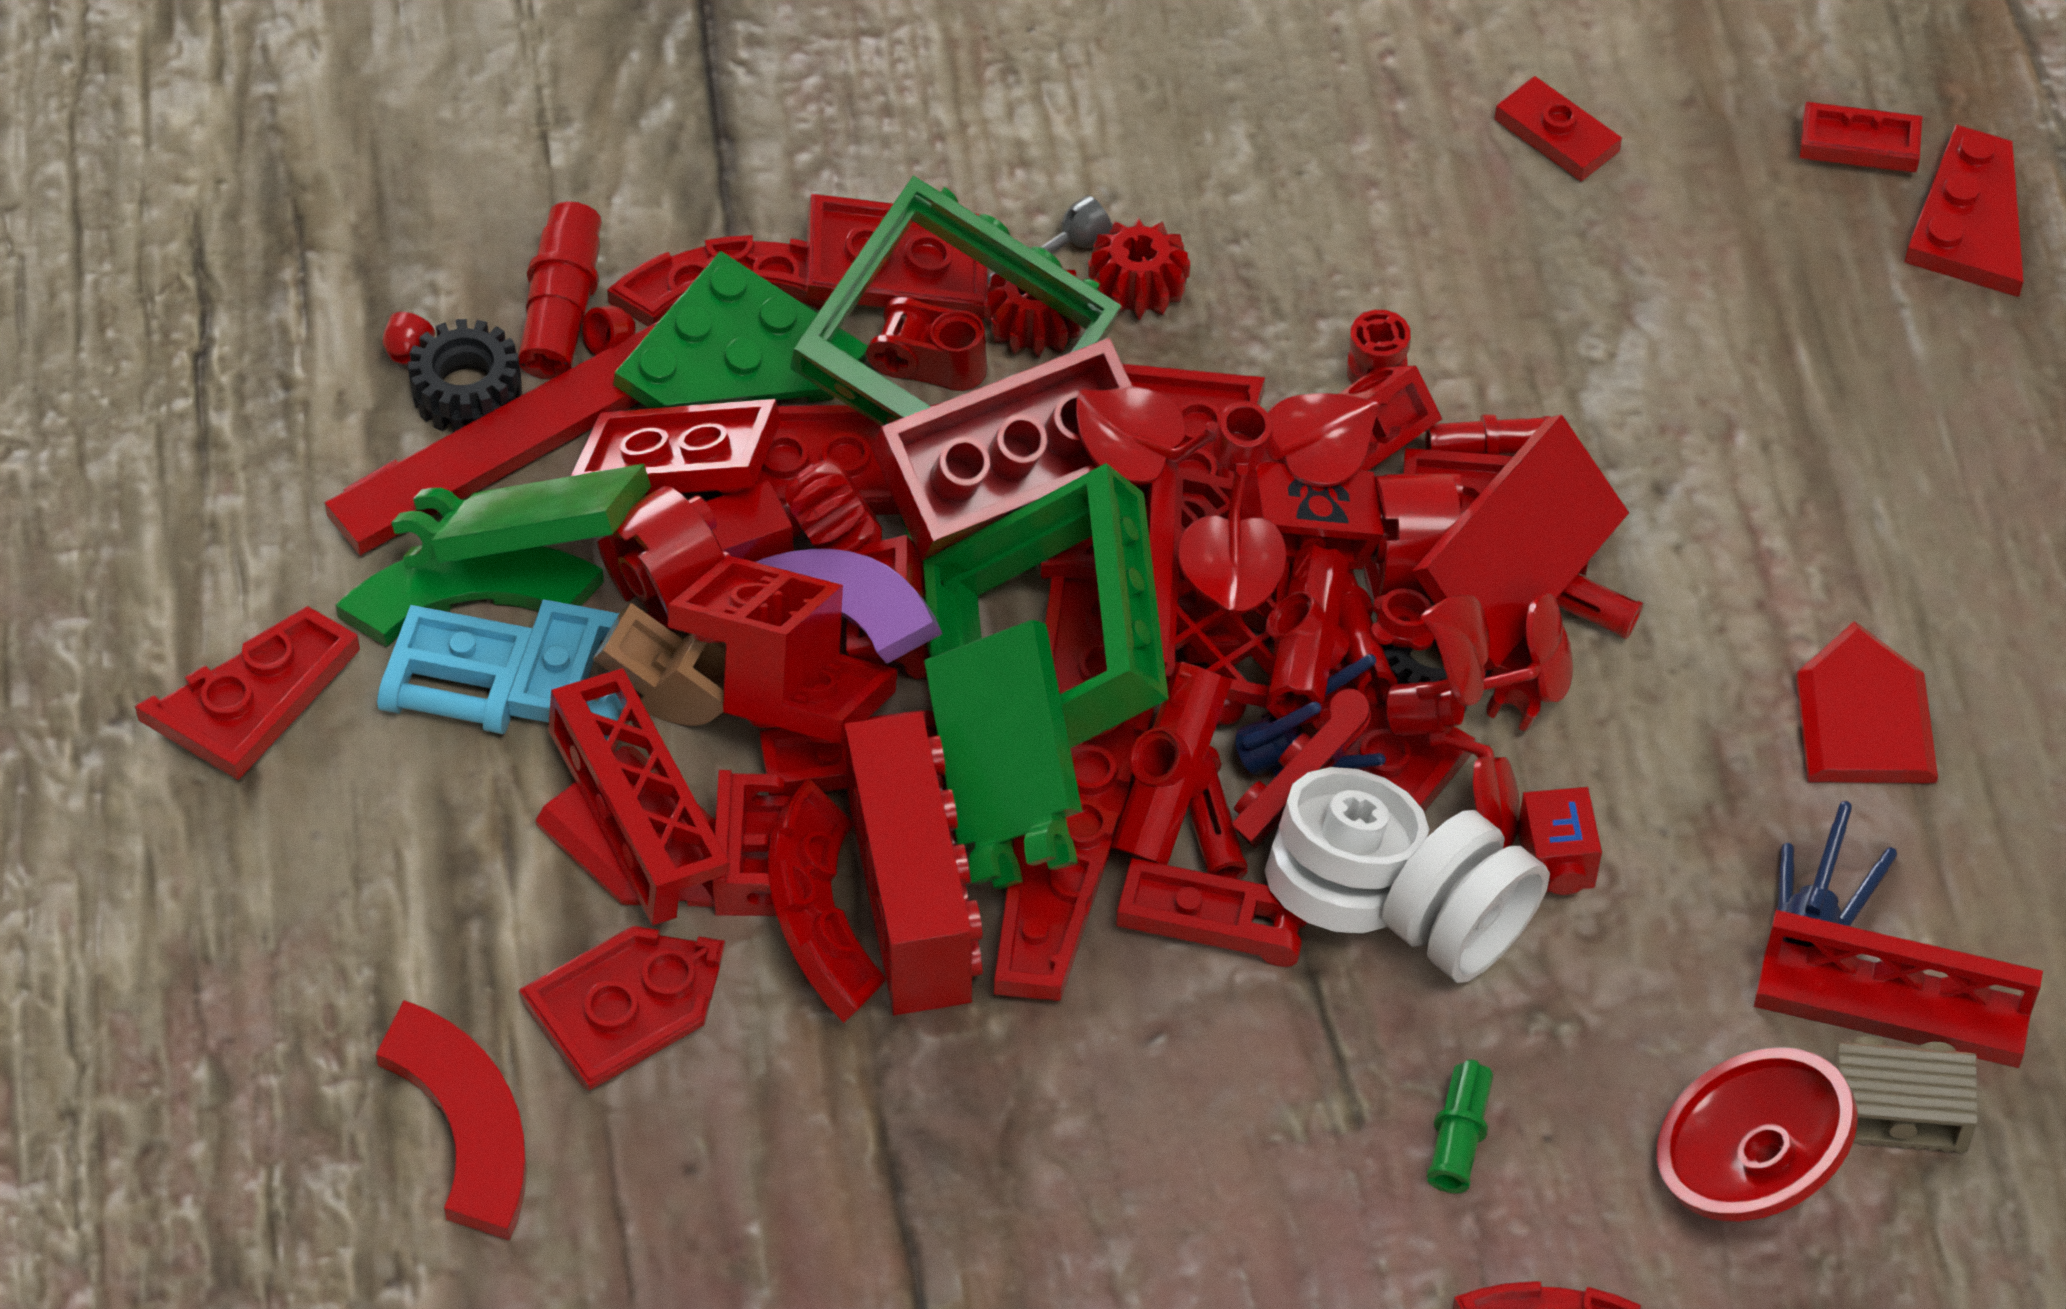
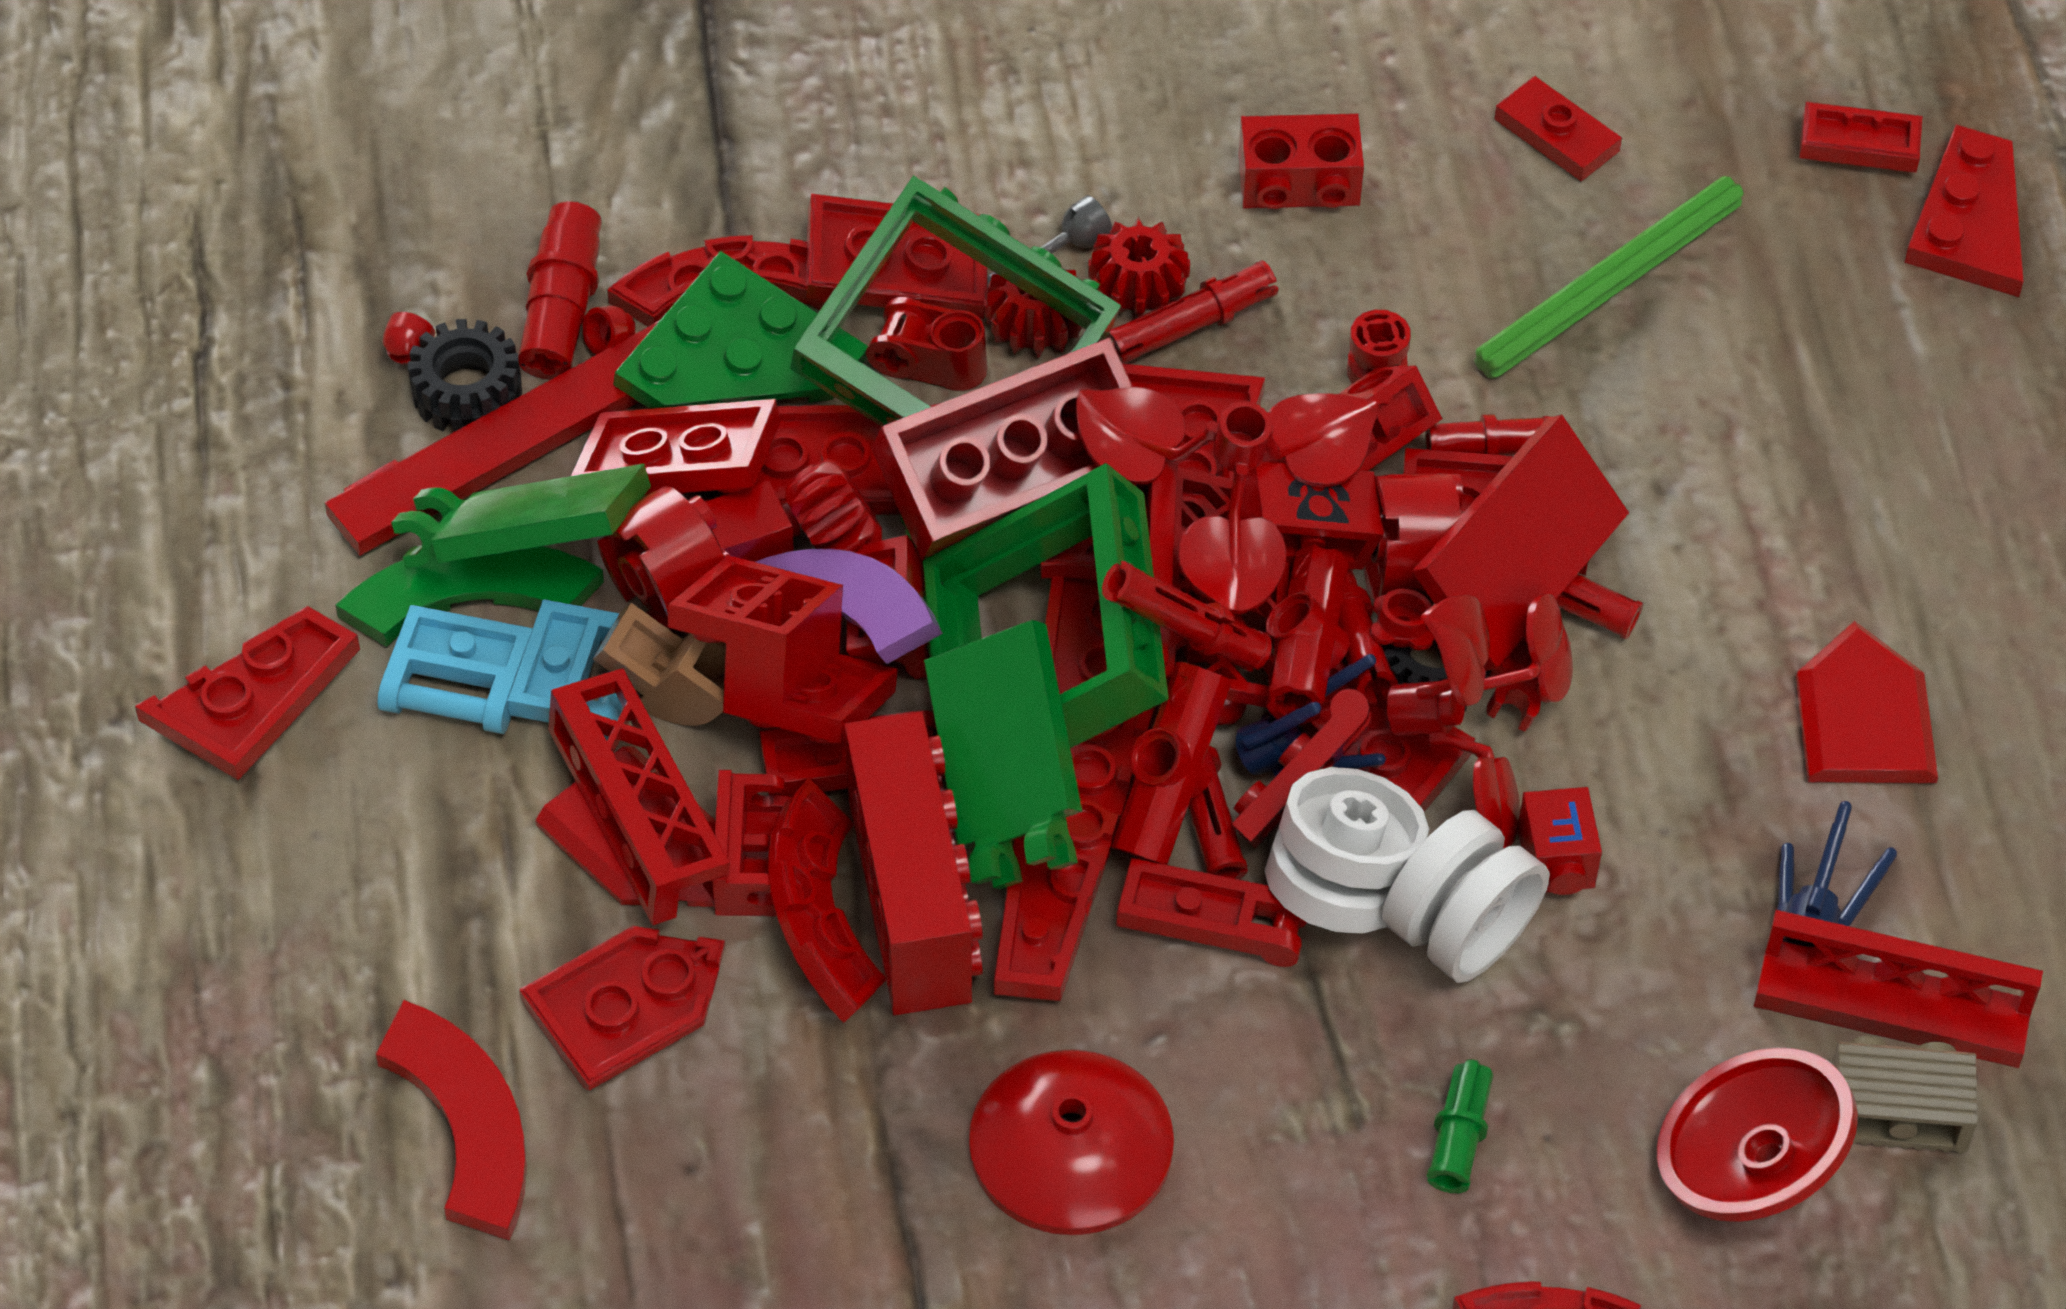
none -> red dish [969,1050,1174,1235]
none -> red pin [1102,561,1272,672]
none -> red pin [1105,260,1279,364]
none -> red brick [1238,113,1364,209]
none -> bright green axle [1474,176,1744,379]

